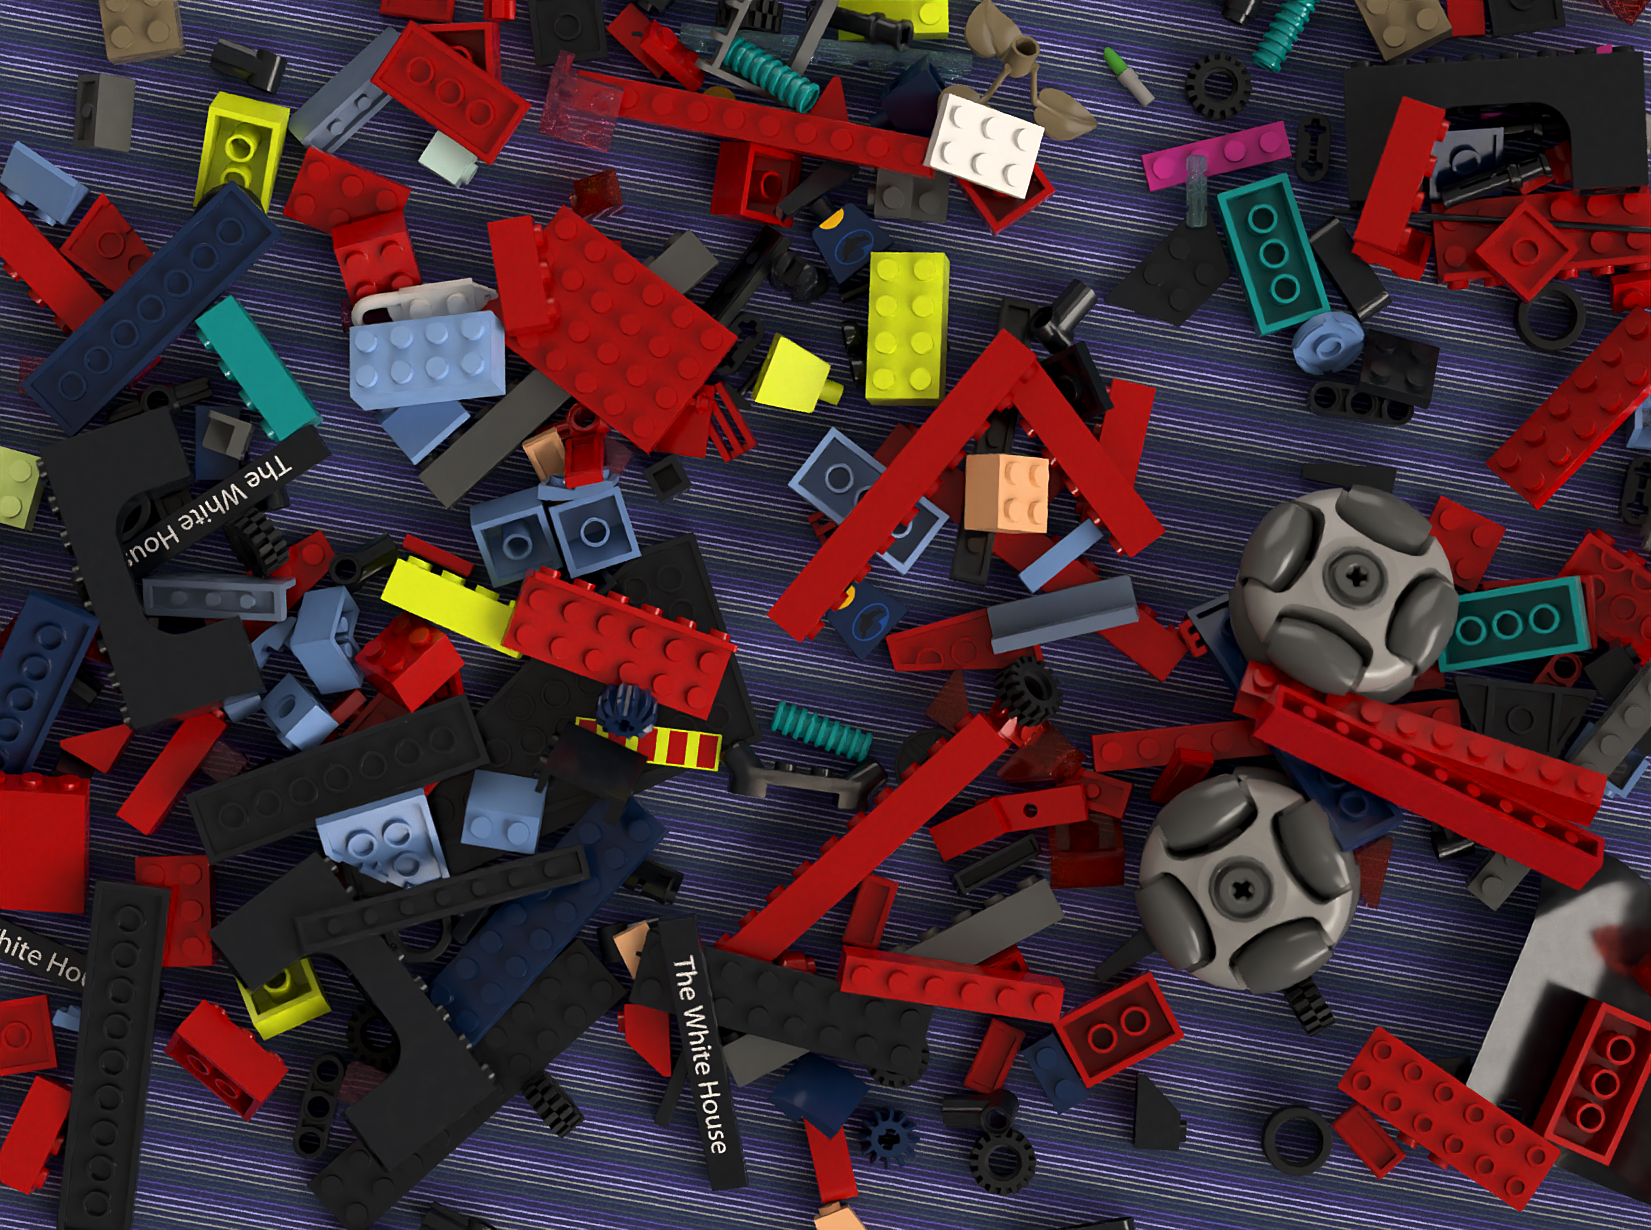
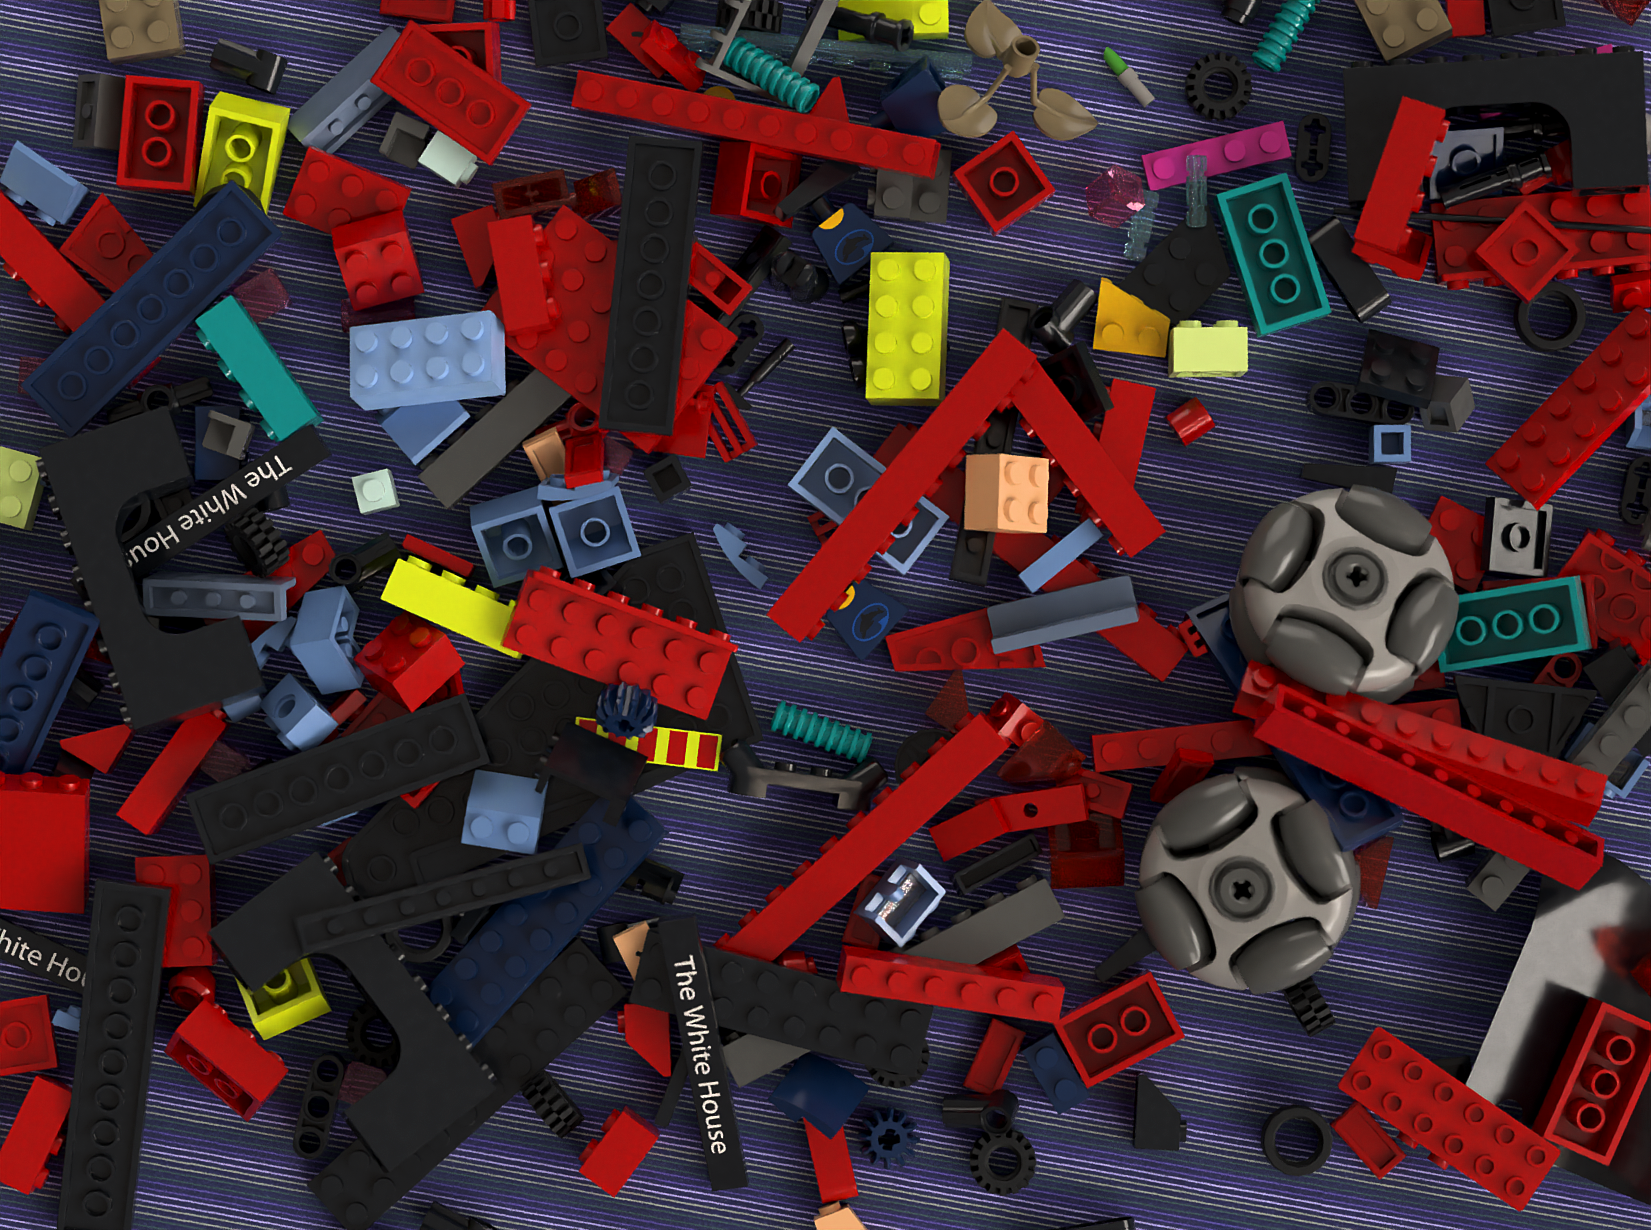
medium blue plate [315,787,450,889] -> none
white plate [351,278,498,326] -> none
clear pink bracket [538,50,624,152] -> none
neon yellow torso [750,332,844,413] -> none
white plate [923,94,1045,199] -> none
black tyre [994,655,1063,728] -> none
medium blue tile [1291,311,1364,375] -> none
none -> red brick [116,75,205,196]
none -> red cone [168,966,216,1012]
none -> clear pink panel [234,268,294,323]
none -> light aqua brick [352,469,400,515]
none -> dark grey panel [379,111,433,169]
none -> red slope [450,204,506,291]
none -> clear red slope [491,169,572,220]
none -> red brick [578,1105,661,1198]
none -> black plate [598,135,704,437]
none -> red slope [689,241,753,316]
none -> medium blue slope [713,522,769,590]
none -> medium blue window [854,857,946,948]
none -> clear pink panel [1085,164,1145,228]
none -> yellow wing [1093,277,1170,358]
none -> clear light blue axle [1123,190,1159,262]
none -> red brick [1164,397,1215,448]
none -> yellowish green brick [1168,320,1248,377]
none -> medium blue brick [1368,425,1411,464]
none -> dark grey panel [1419,375,1475,433]
none -> plate [1480,497,1553,578]

